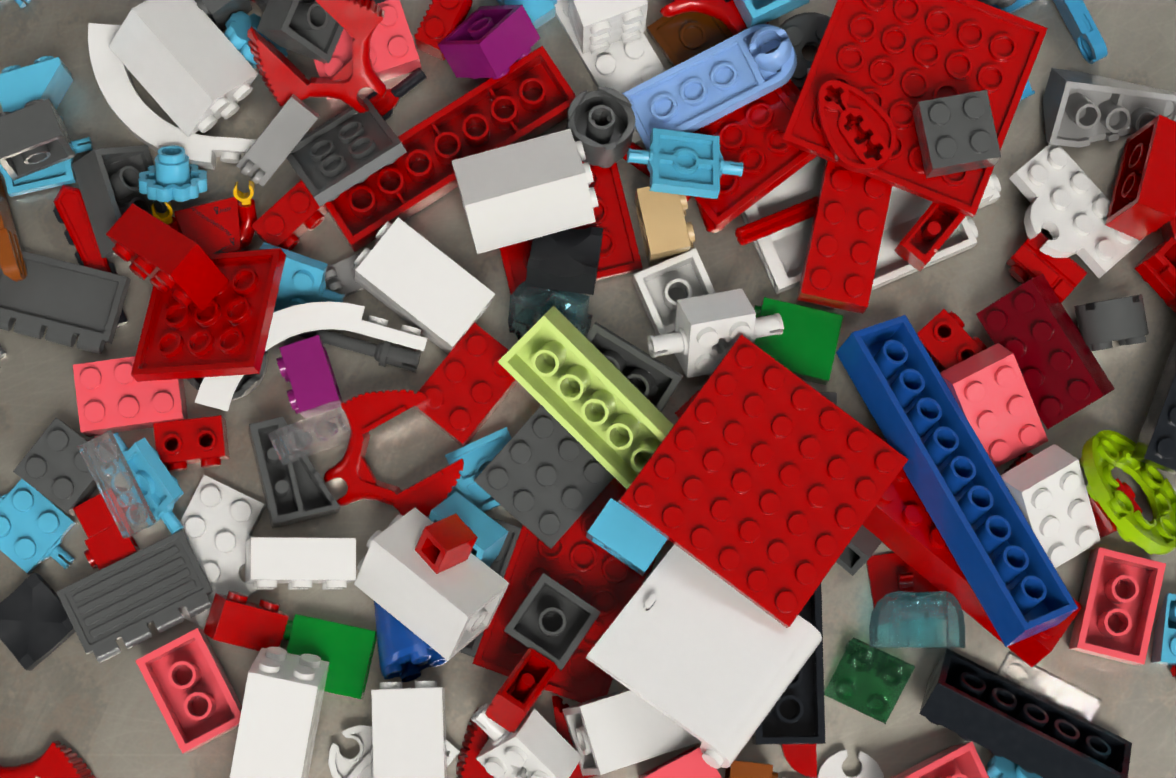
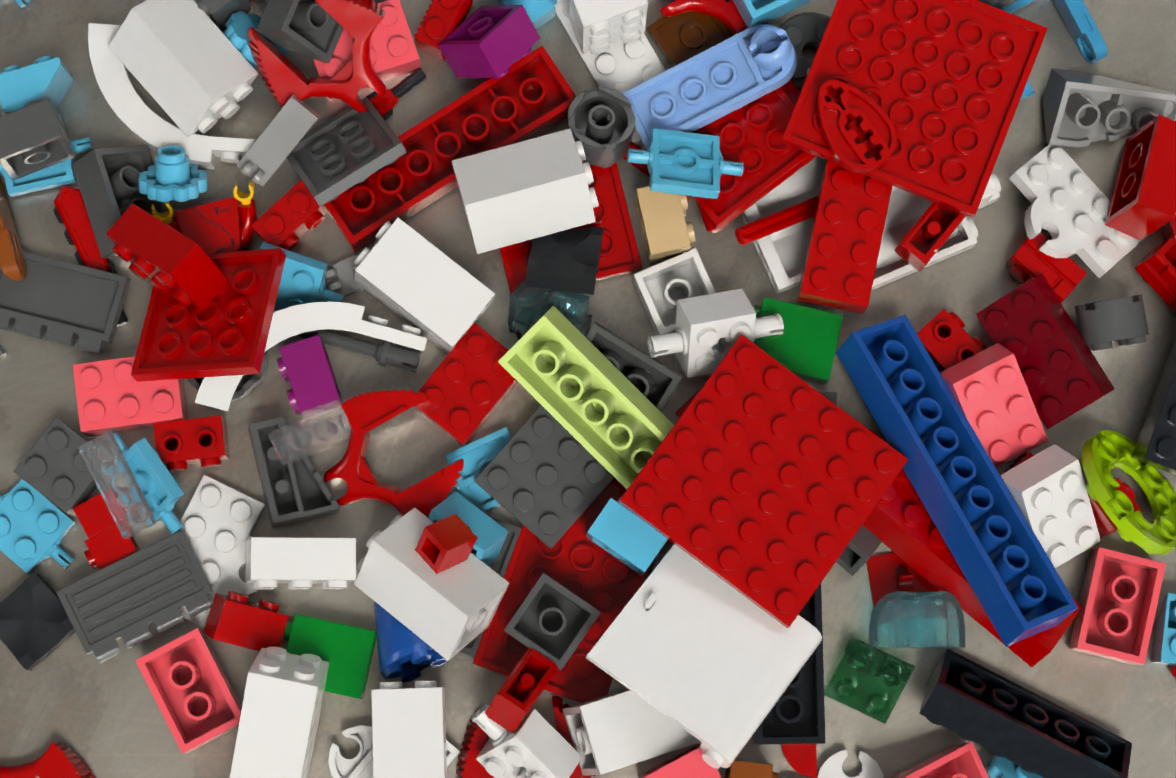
dark grey brick [913,90,1001,178] -> none
clear plate [997,651,1102,722] -> none

